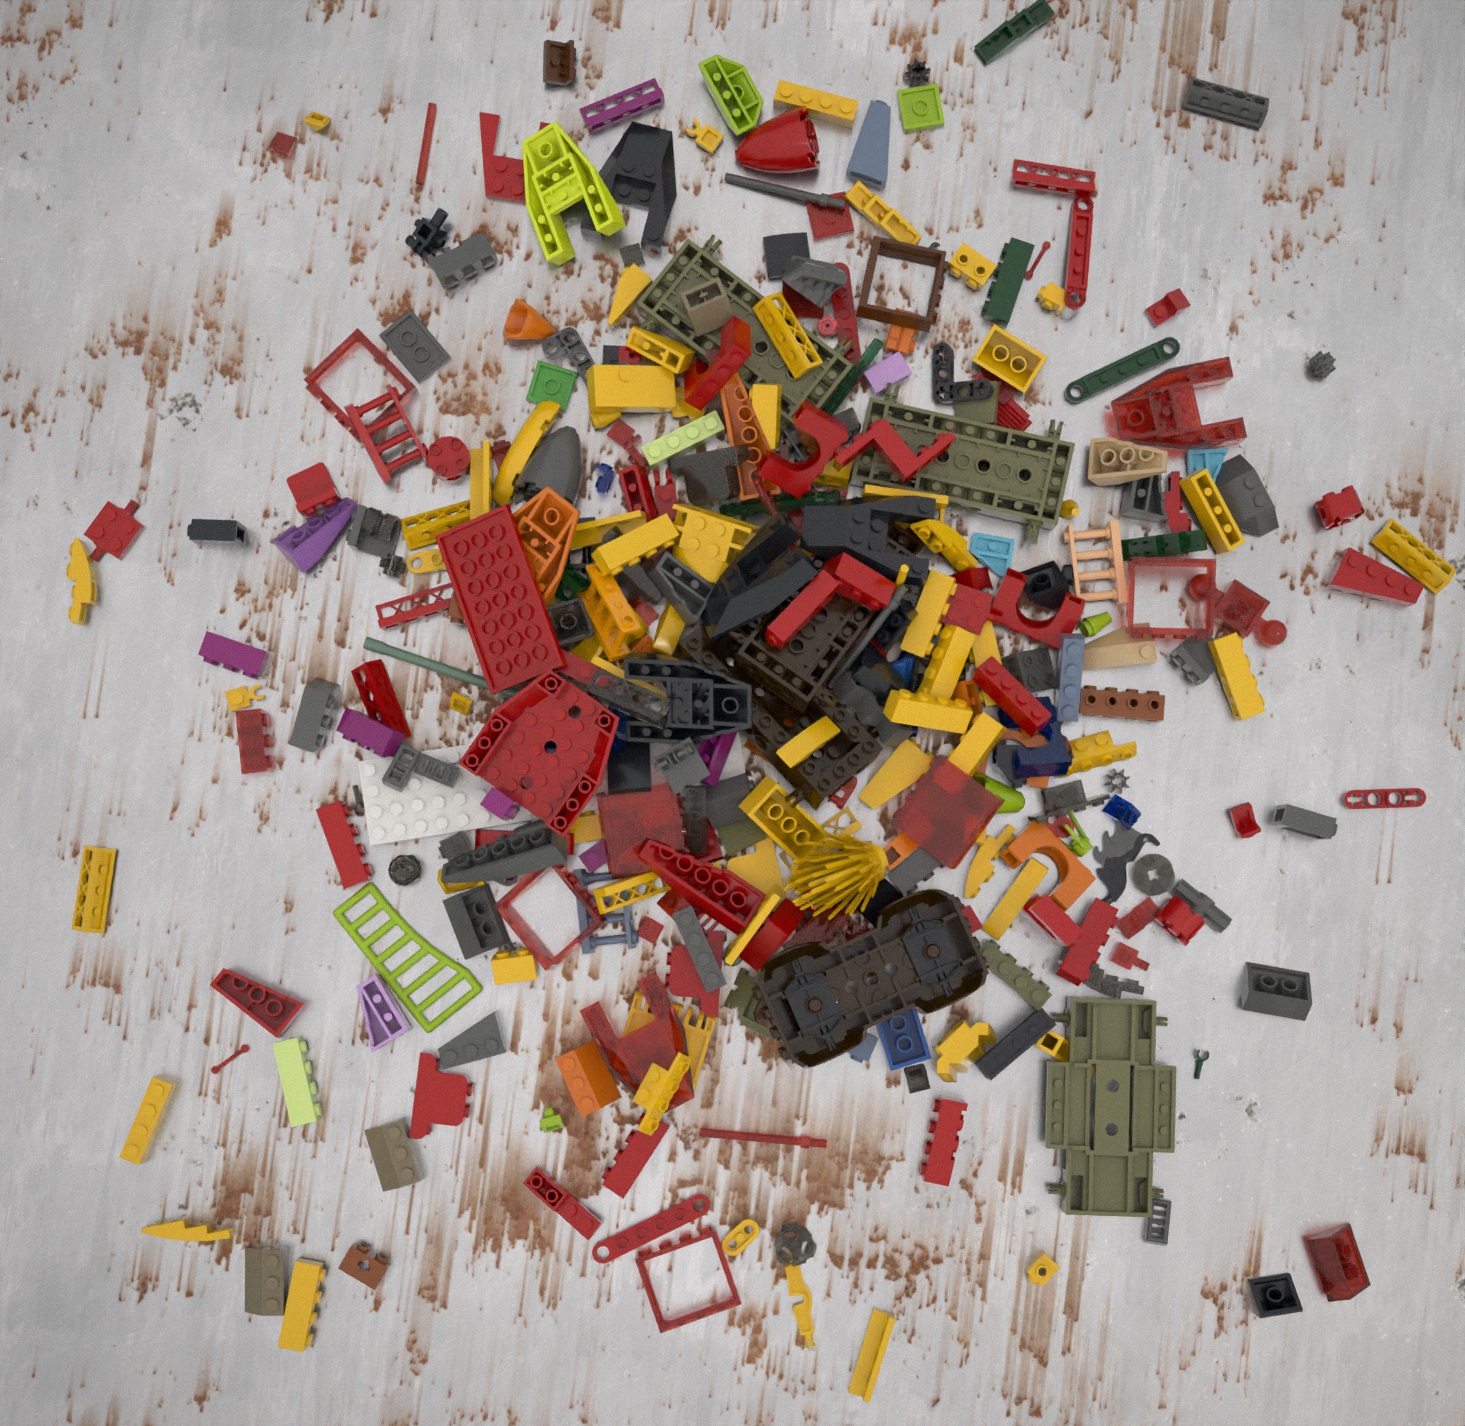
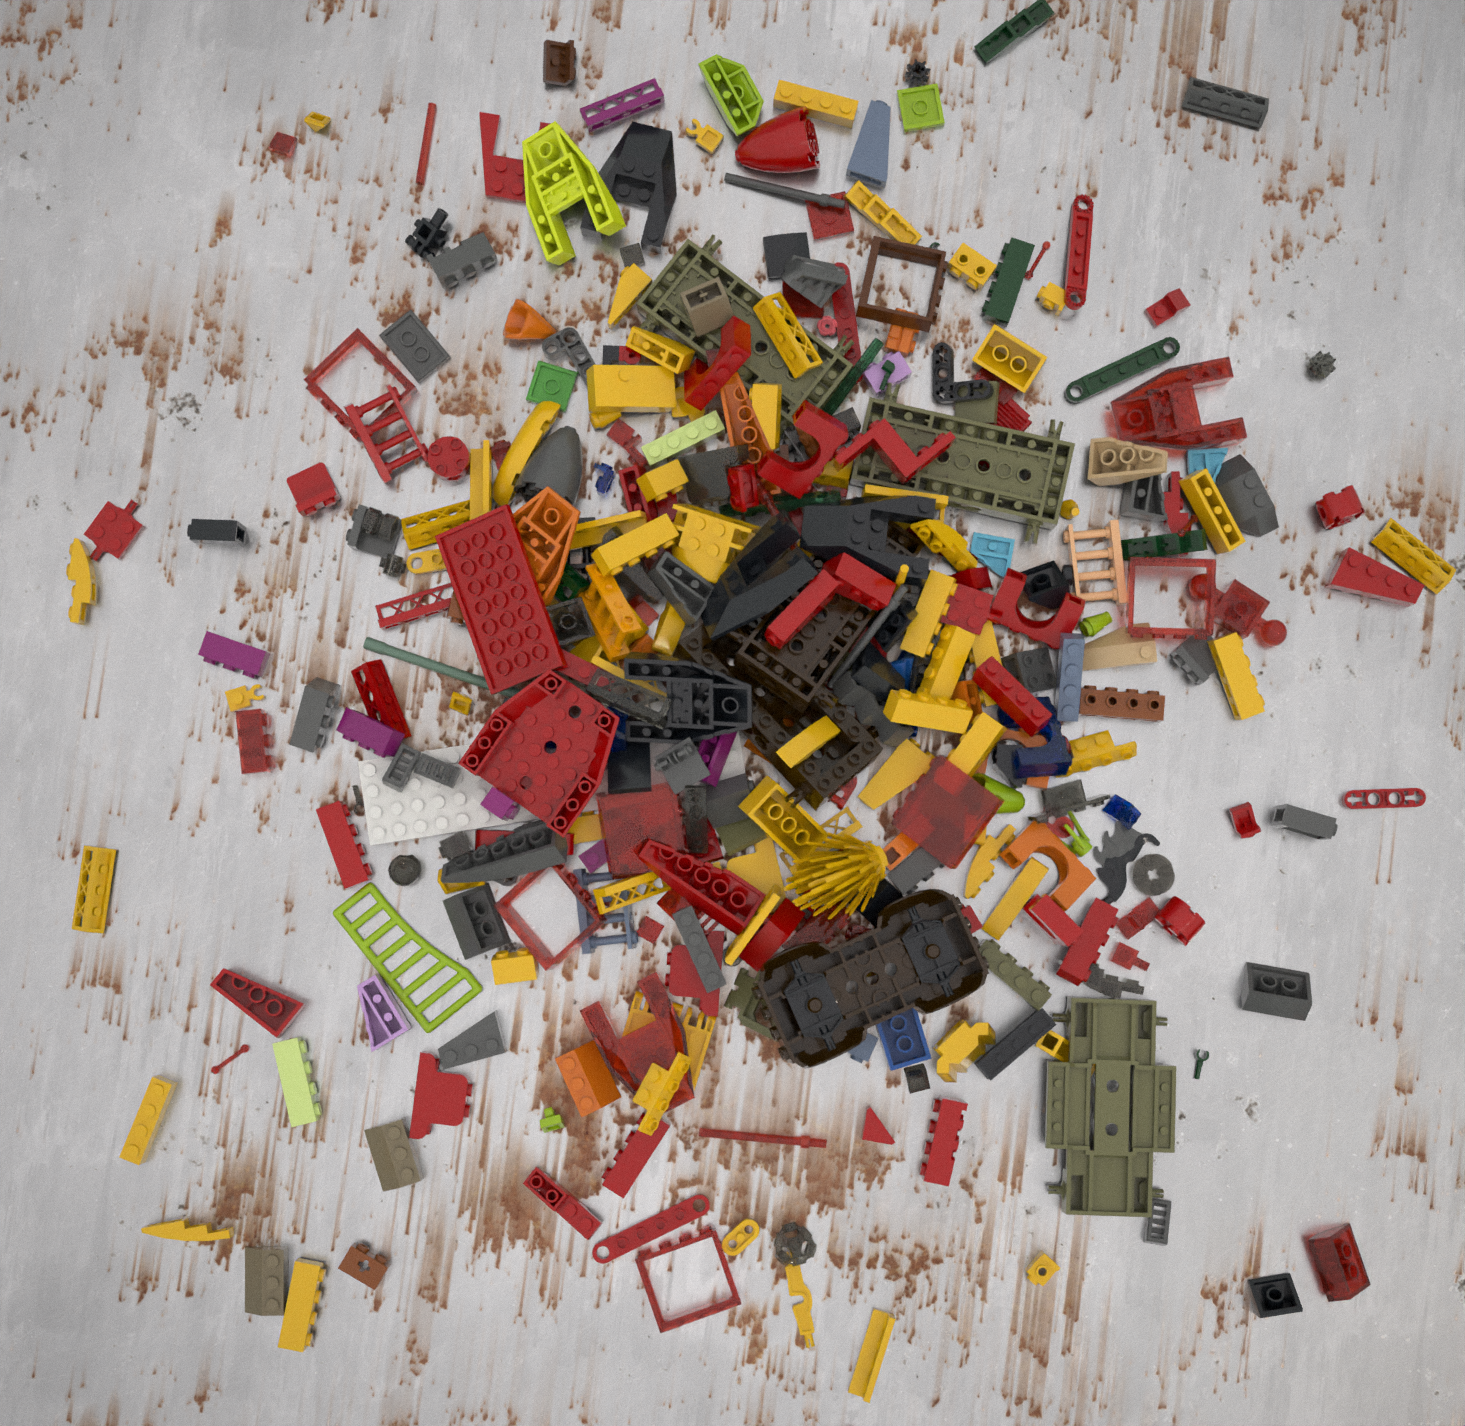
medium lavender wedge [273,497,358,572] -> none
red fence [1010,159,1096,198] -> none
clear smoke gear [1103,768,1130,794] -> none
dark grey piece [1170,879,1232,933] -> none
none -> yellow brick [636,459,689,502]
none -> red bracket [727,463,759,513]
none -> red slope [861,1105,895,1145]
none -> dark green hand [879,360,895,391]
none -> clear red hinge [1177,514,1198,537]

